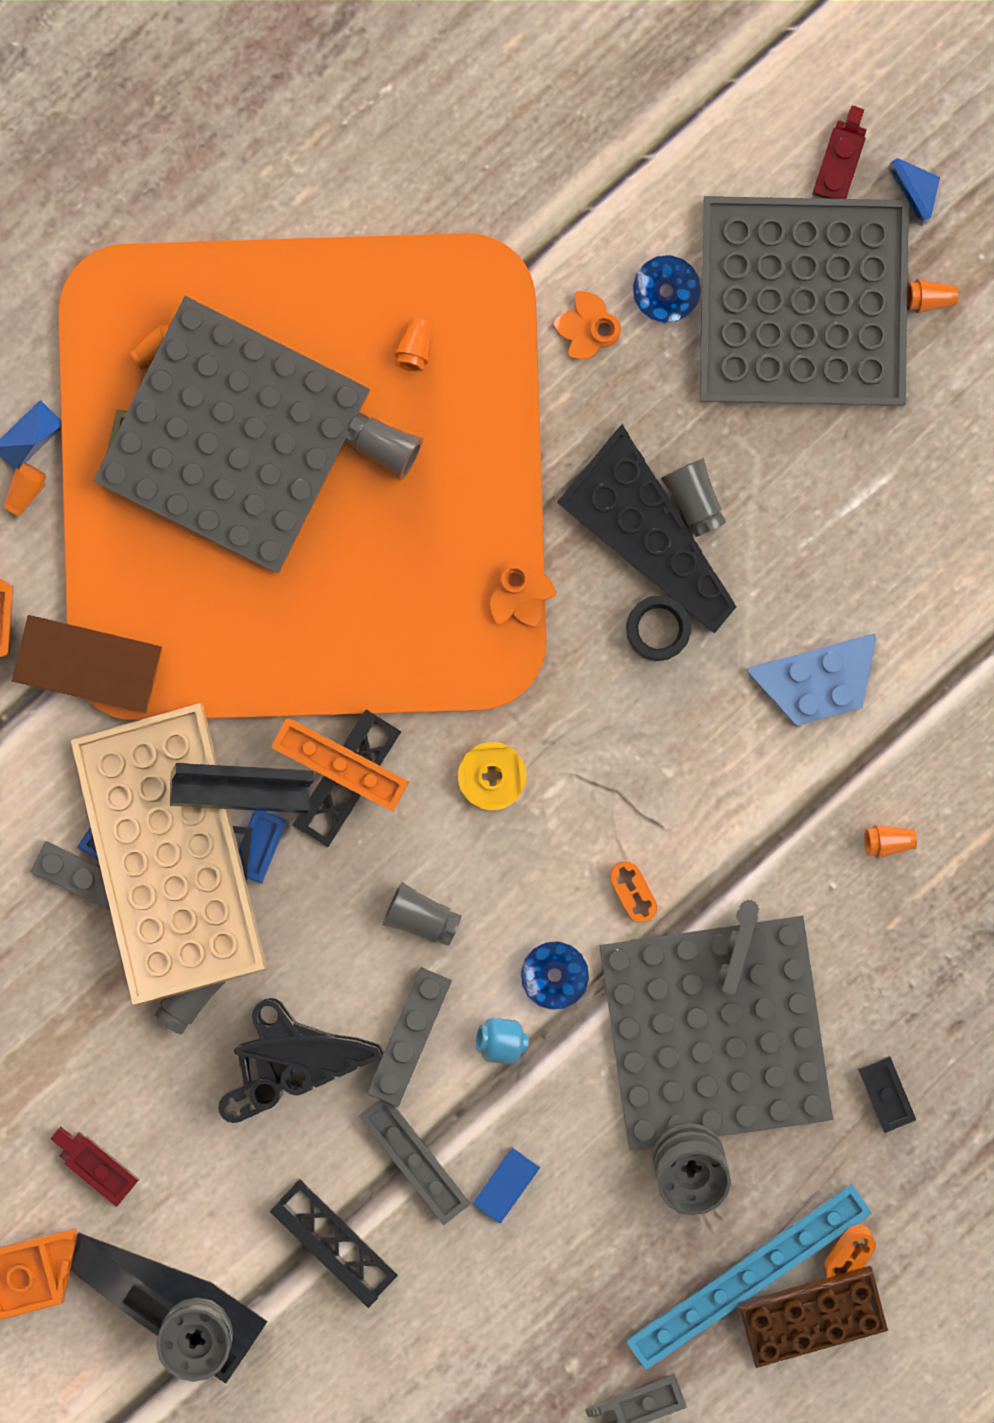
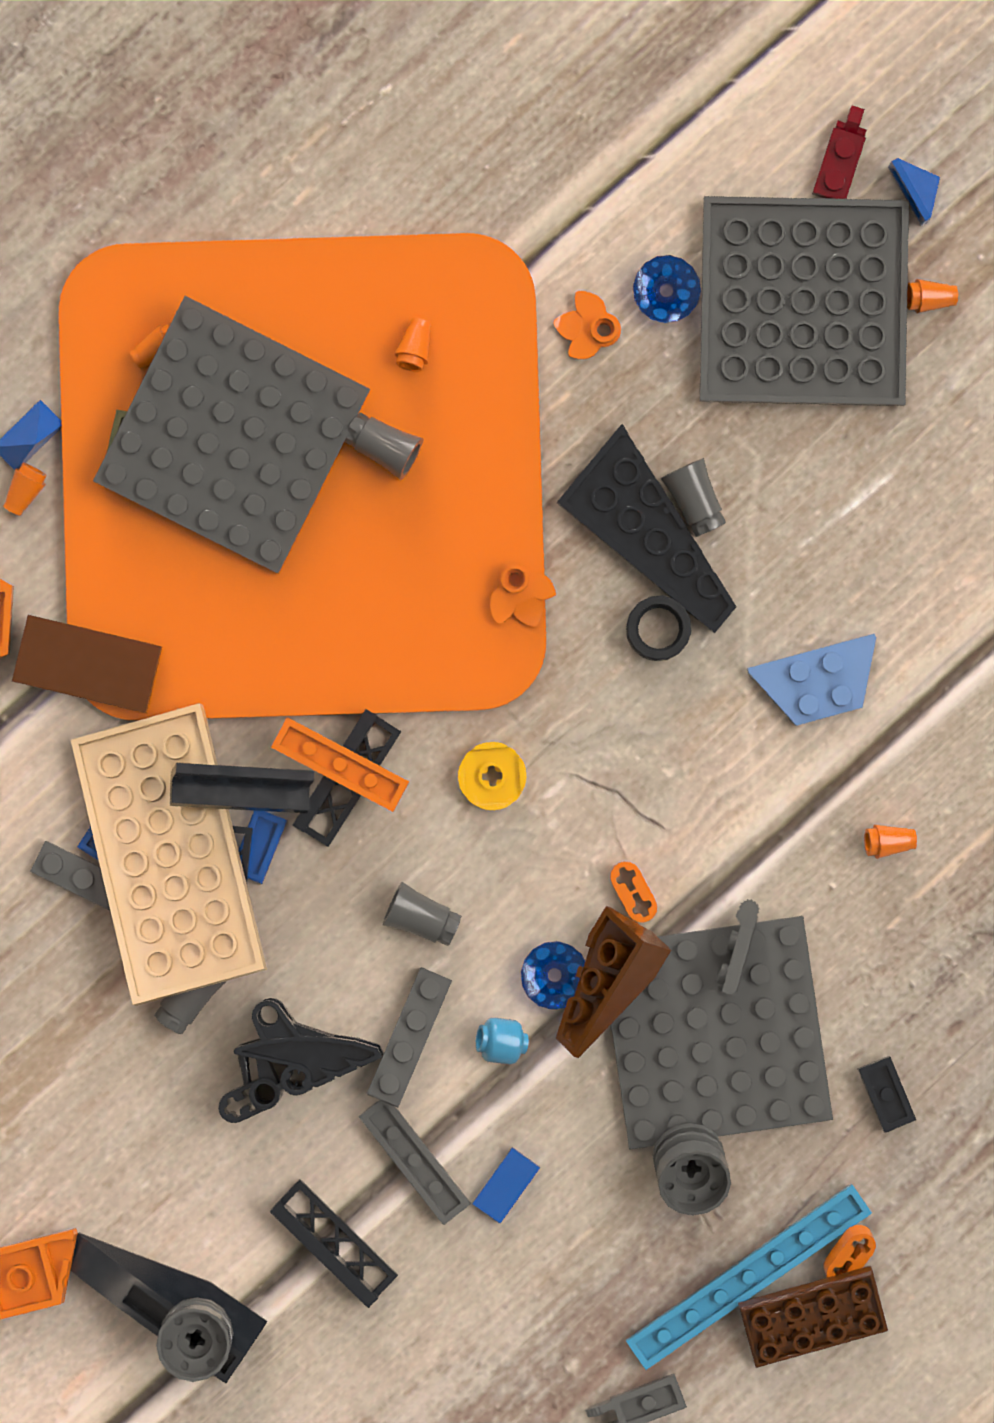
dark red hinge [50,1126,139,1207] -> none
none -> reddish brown wedge [556,906,671,1058]

